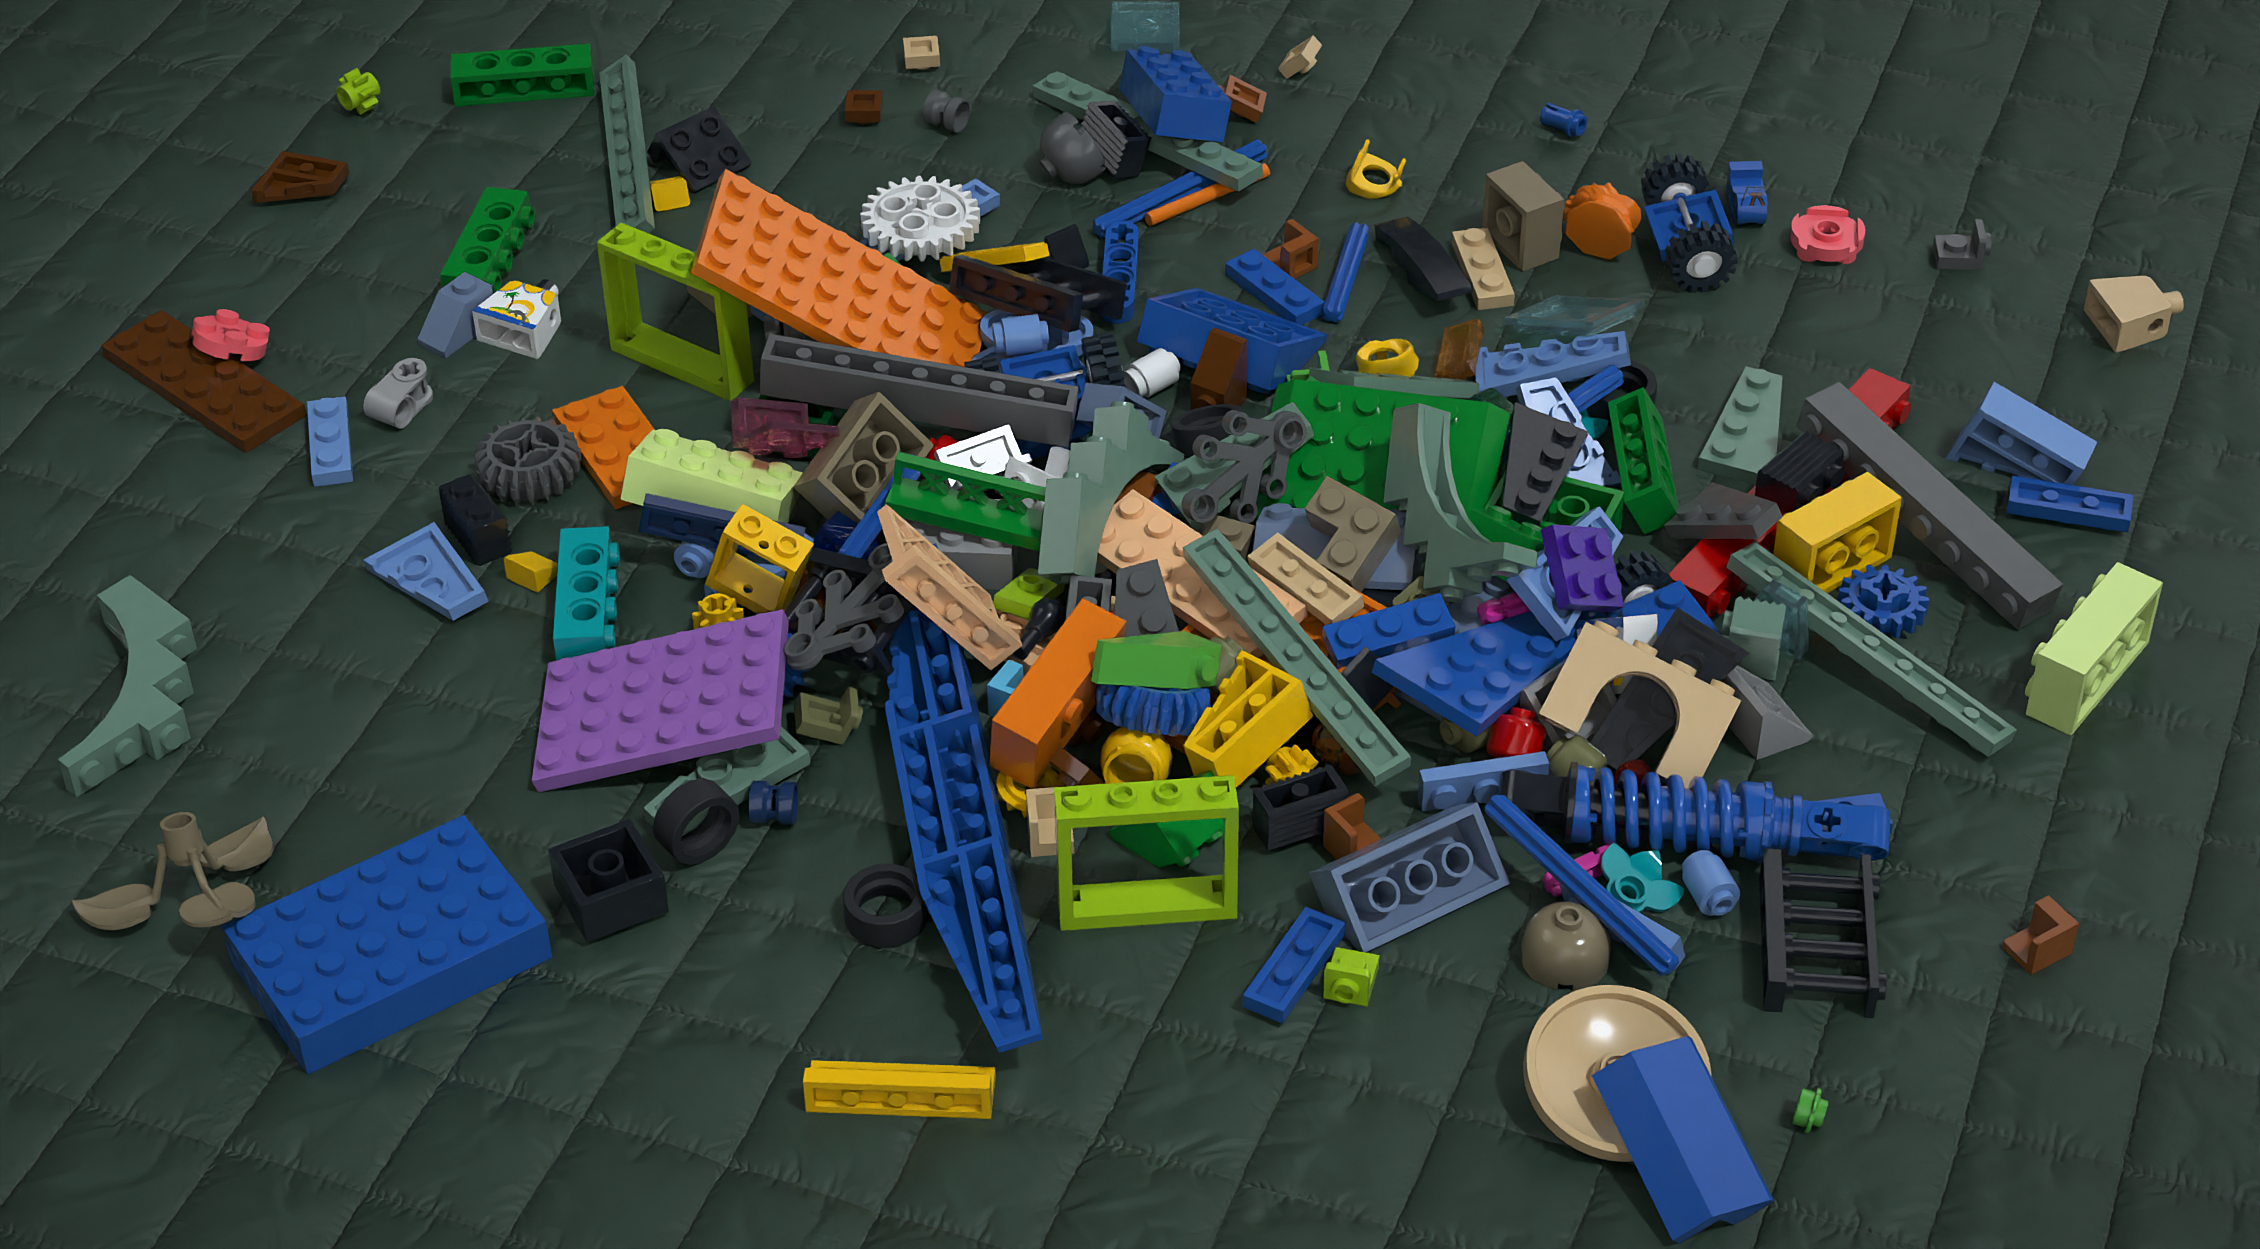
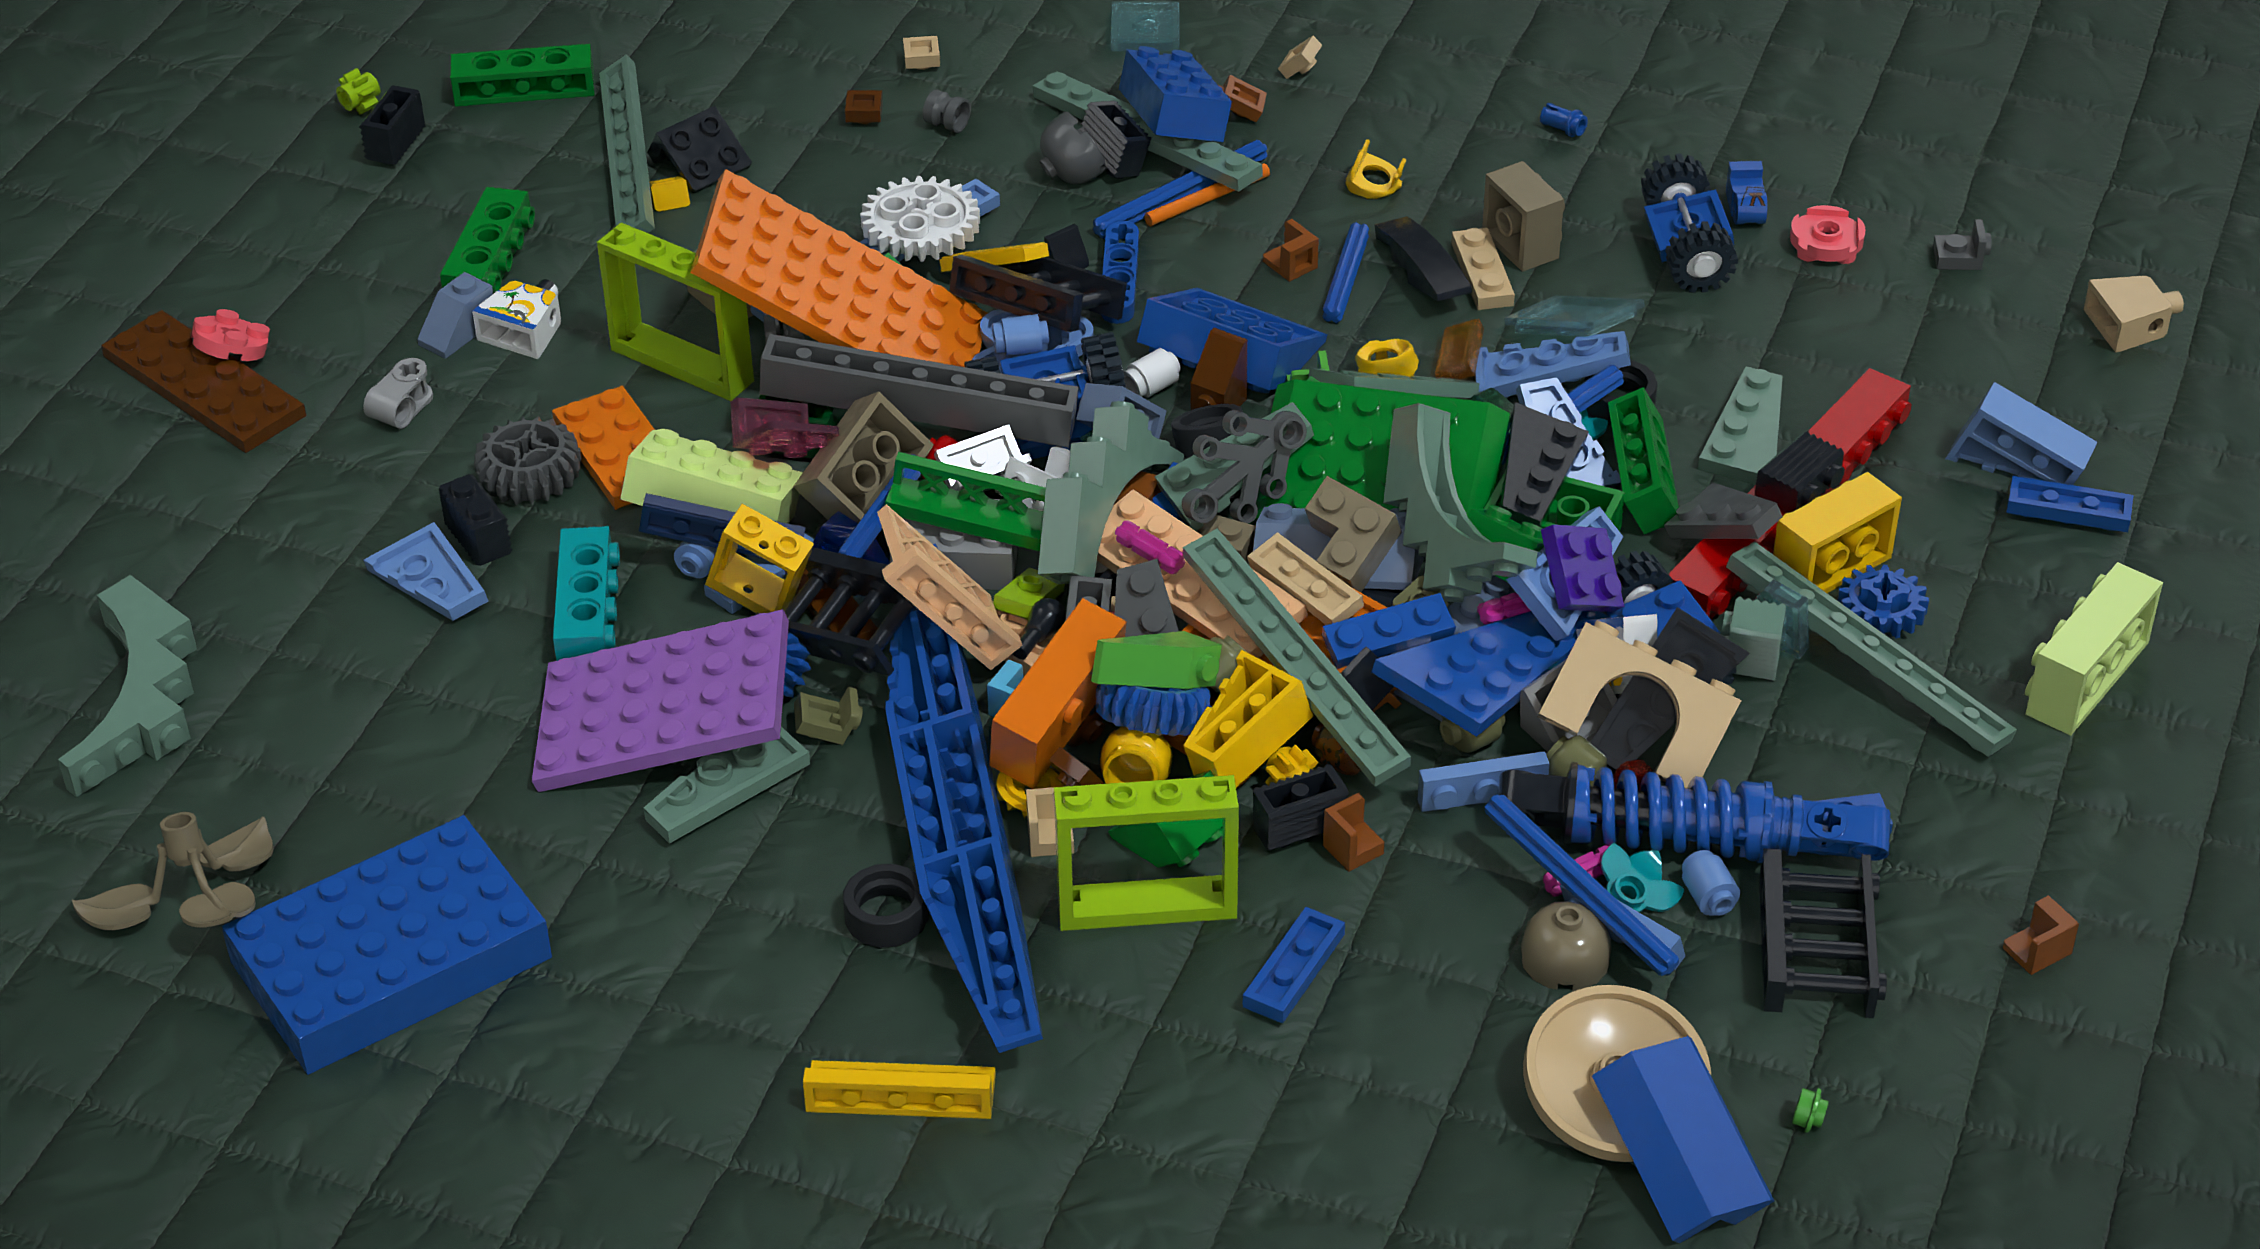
reddish brown wing [251,151,349,203] -> none
medium blue plate [307,396,353,487] -> none
yellow slope [503,551,558,593] -> none
black brick [548,819,669,943] -> none
black tyre [653,778,739,865] -> none
yellow gear [692,593,744,629] -> none
dark blue wheel [749,780,798,825] -> none
dark grey plant [784,543,904,670] -> none
blue plate [1225,249,1325,325] -> none
sand blue slope [1309,802,1510,952] -> none
lime bracket [1323,947,1380,1007] -> none
red head [1486,707,1547,759] -> none
orange piece [1563,182,1641,260] -> none
light grey slope [1720,665,1813,760] -> none
dark grey brick [1796,382,2064,630] -> none
none -> black brick [359,85,426,165]
none -> dark pink axle [1115,520,1185,574]

